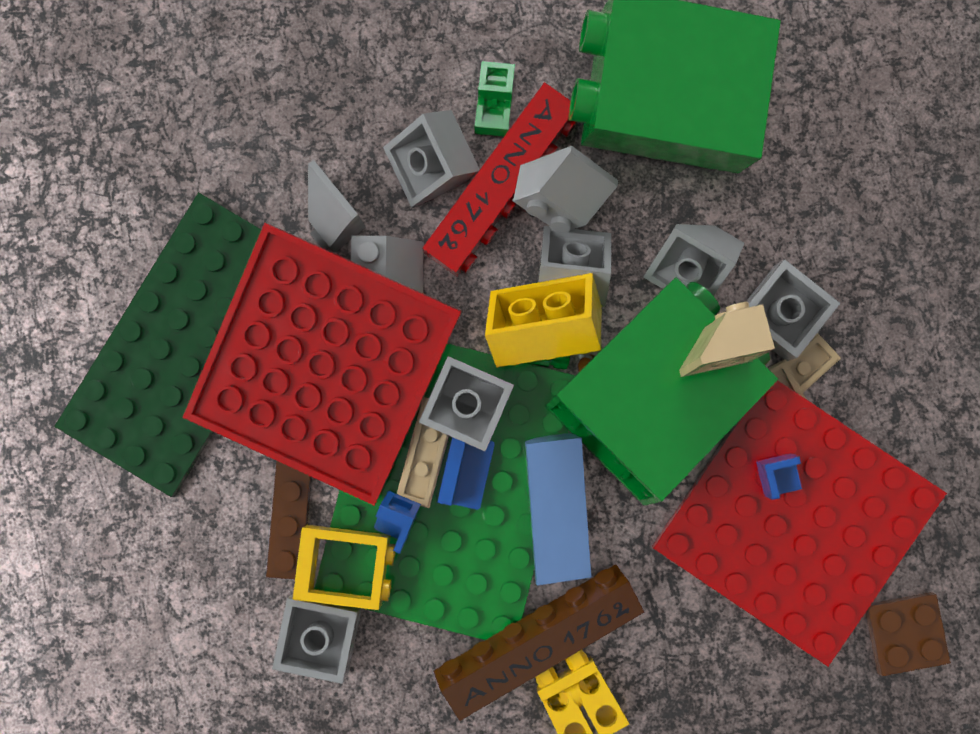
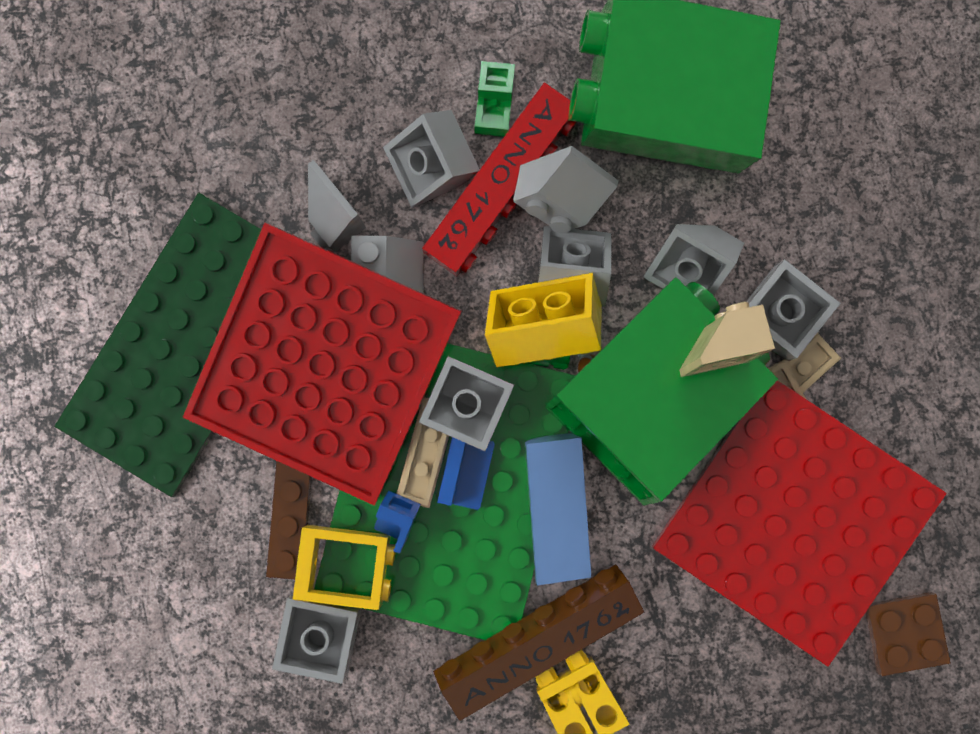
blue panel [756,453,802,500] -> none

